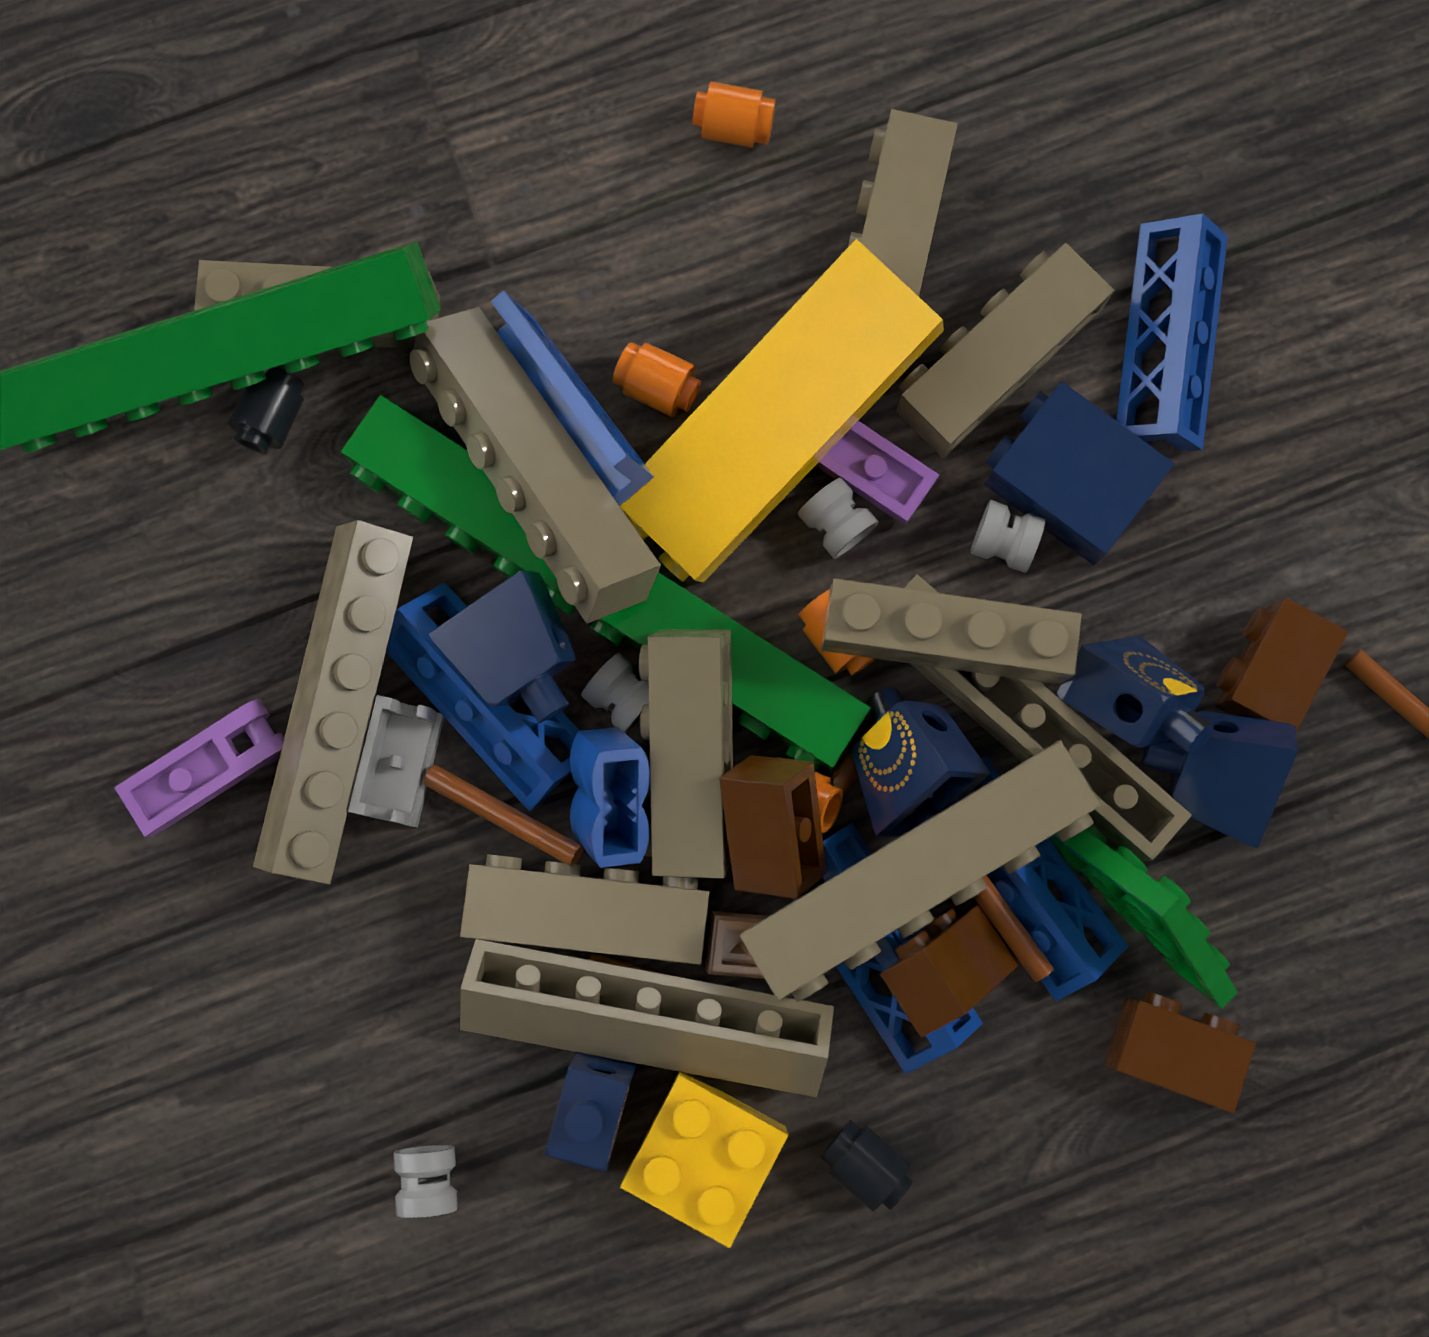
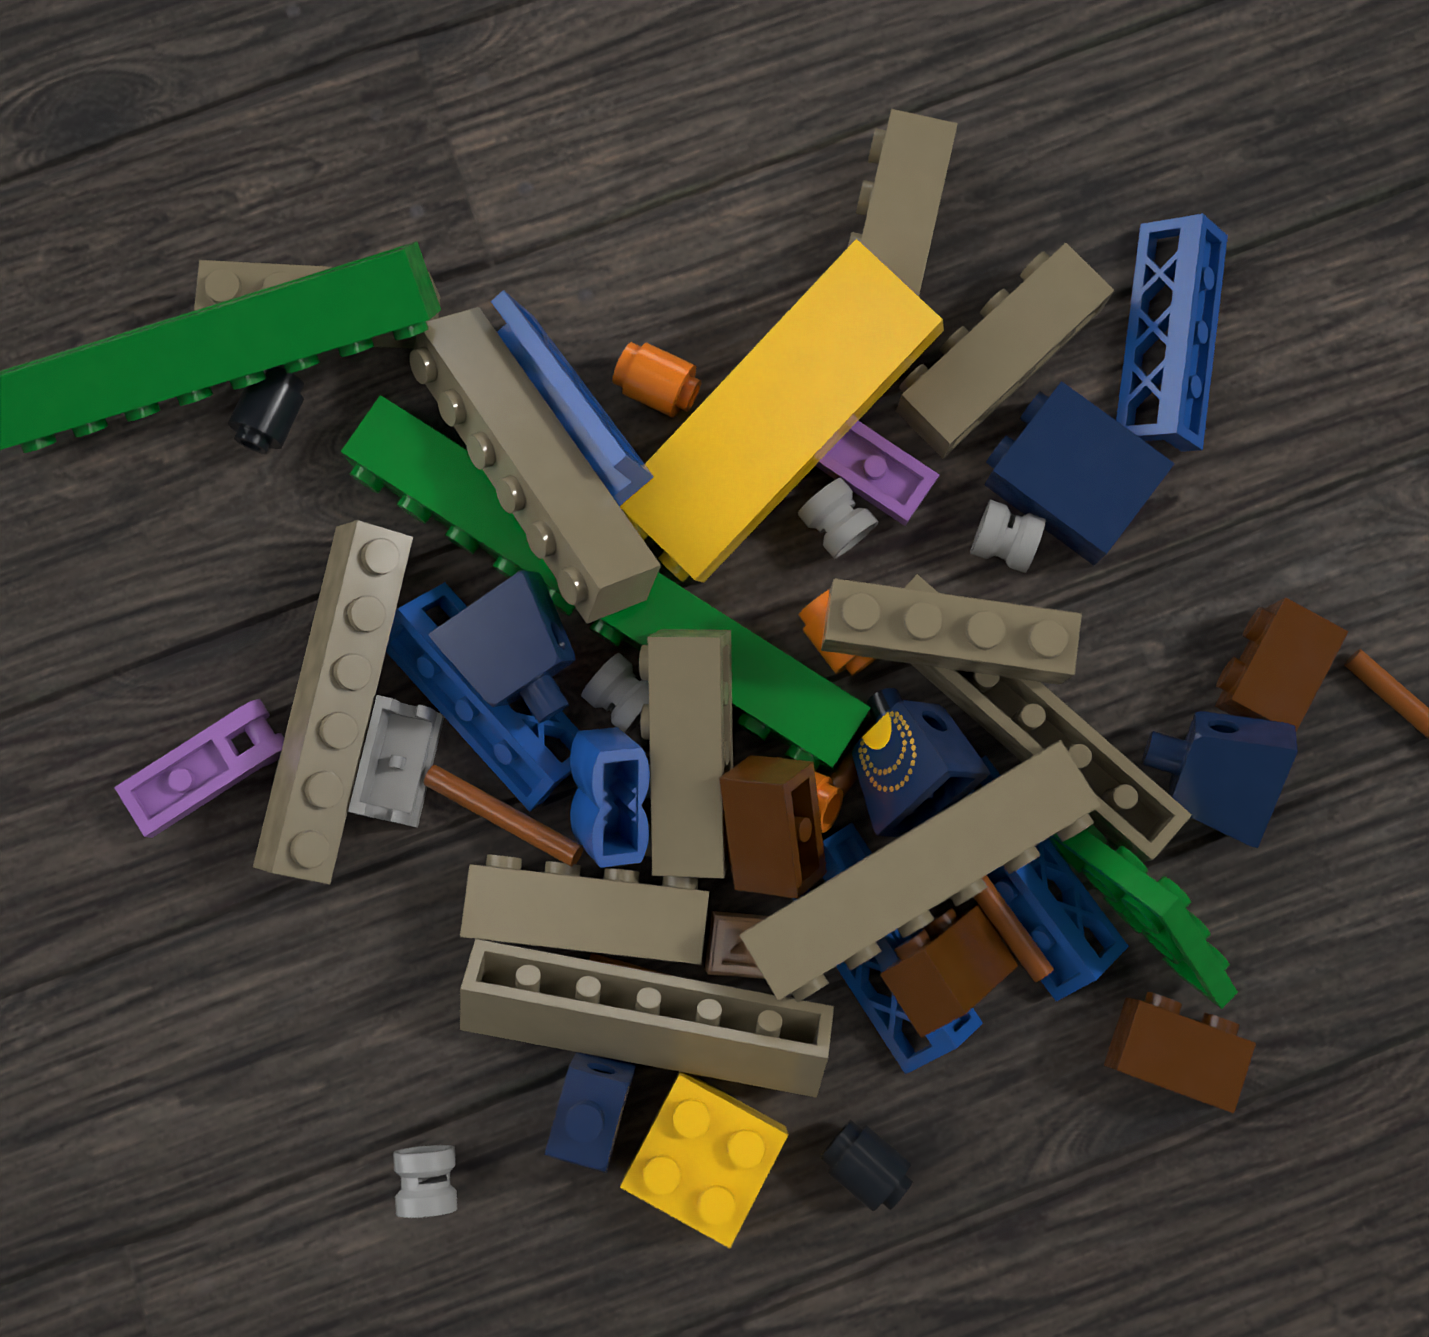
orange brick [692,81,776,148] -> none
dark blue torso [1056,636,1214,754] -> none

